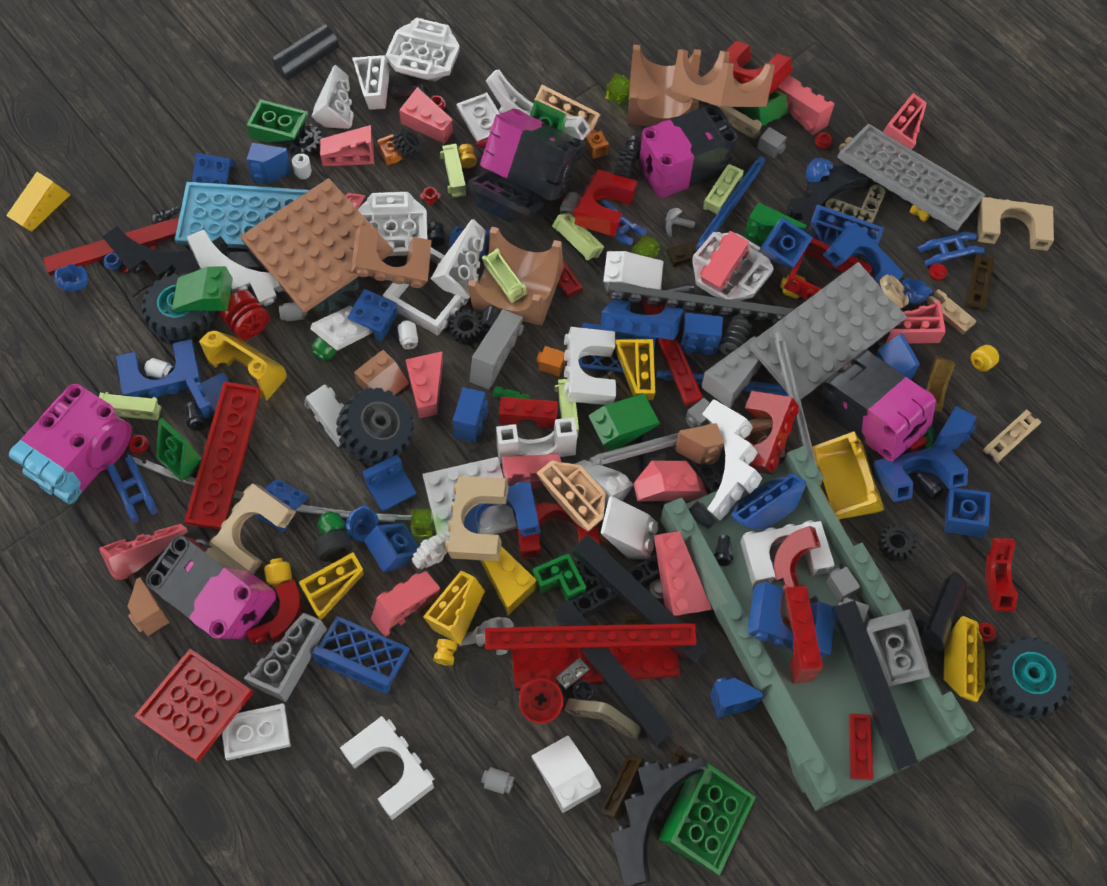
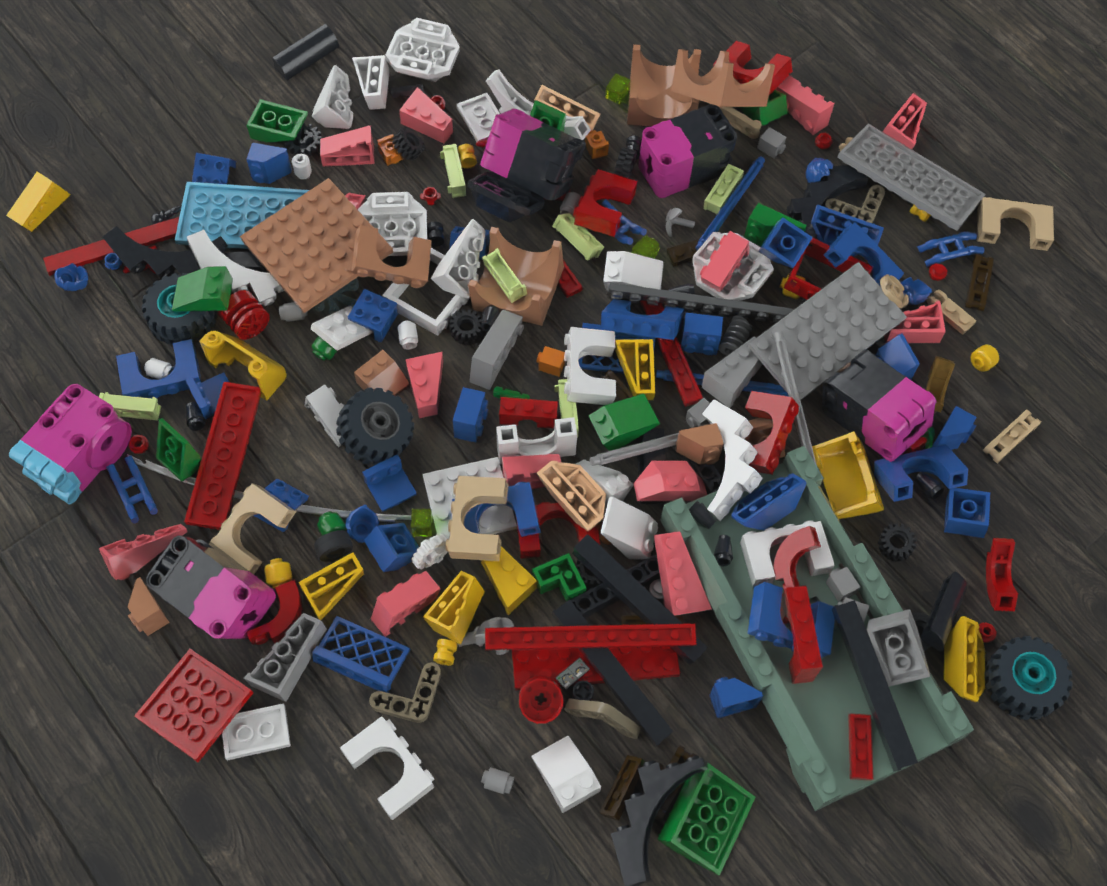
none -> dark tan beam [369,662,441,723]

